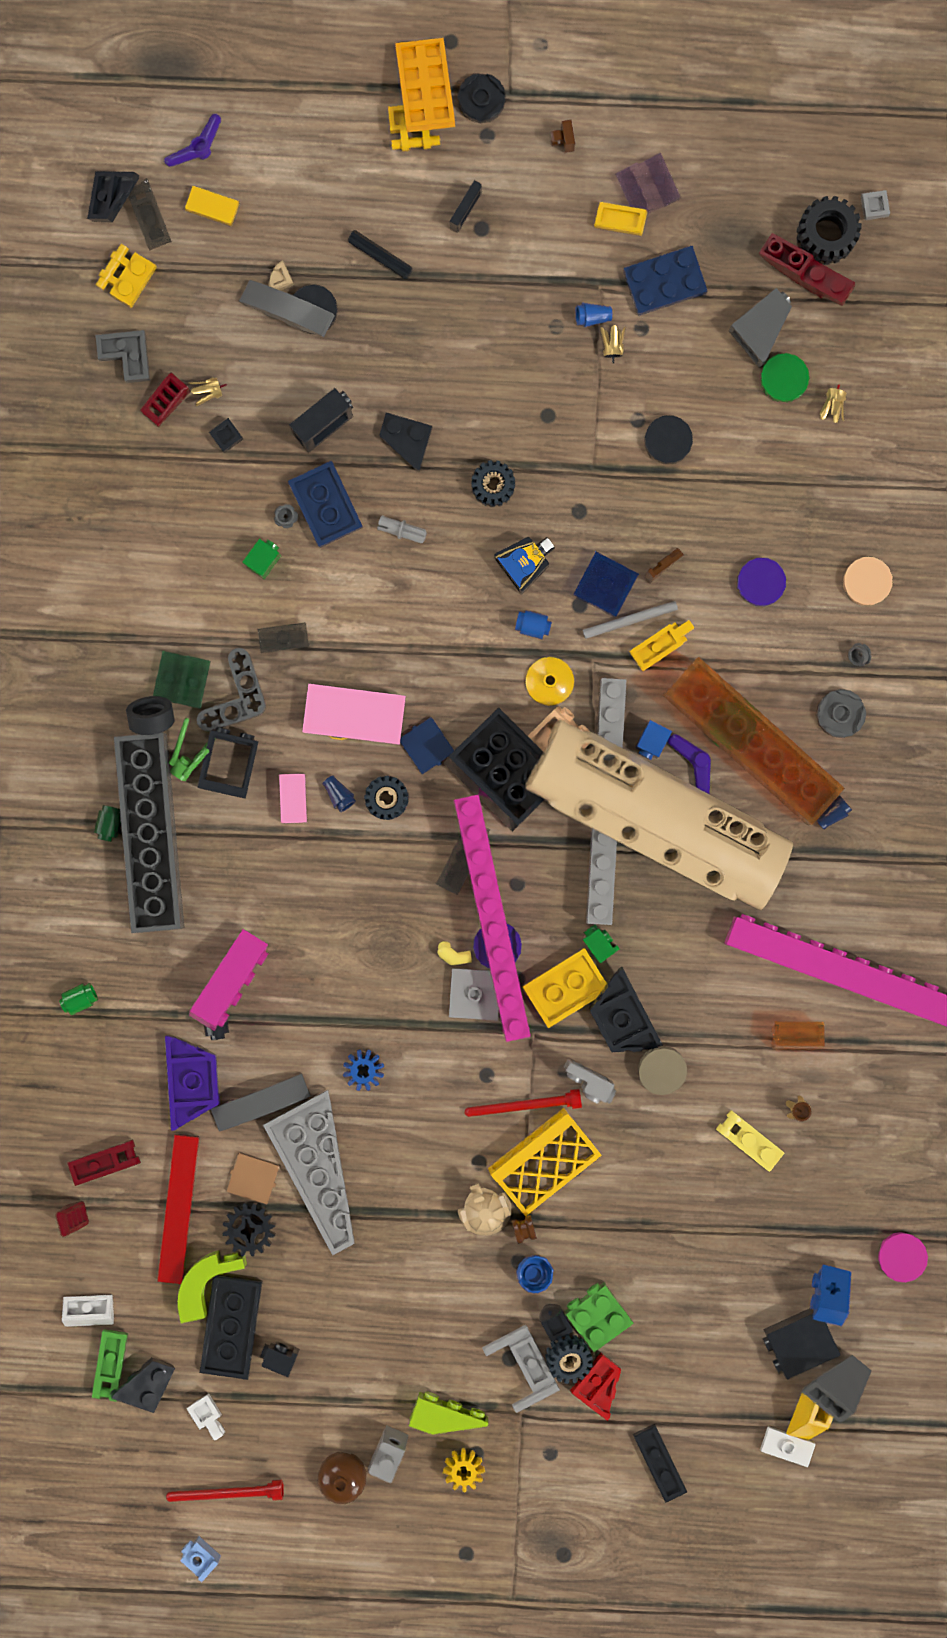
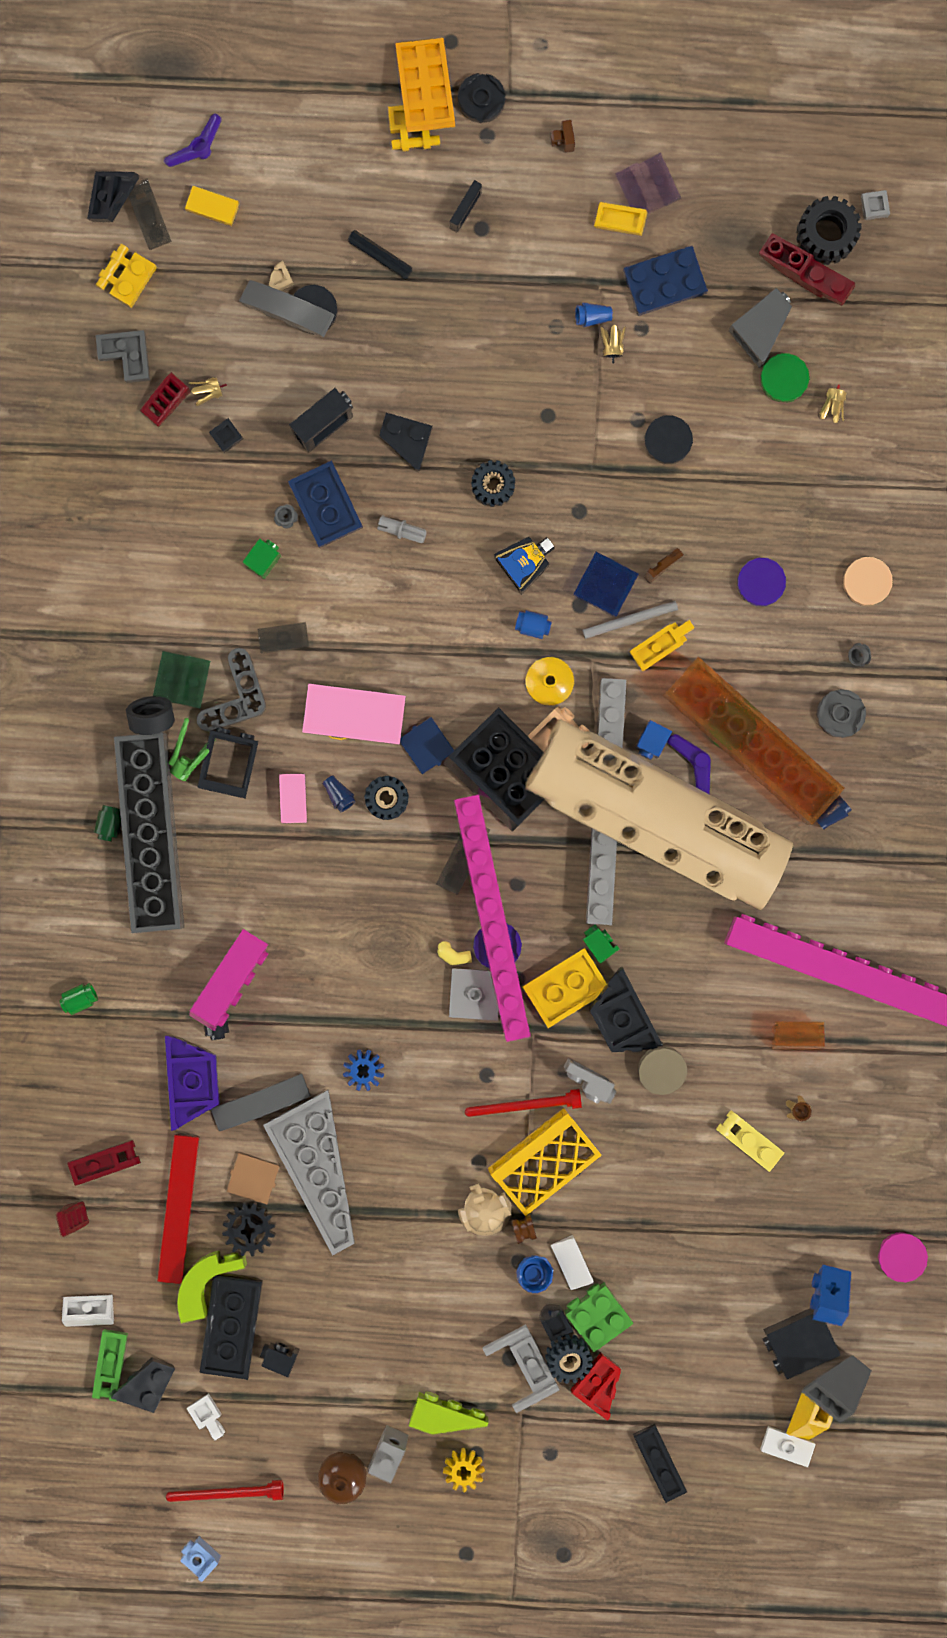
none -> white slope [551,1235,594,1290]

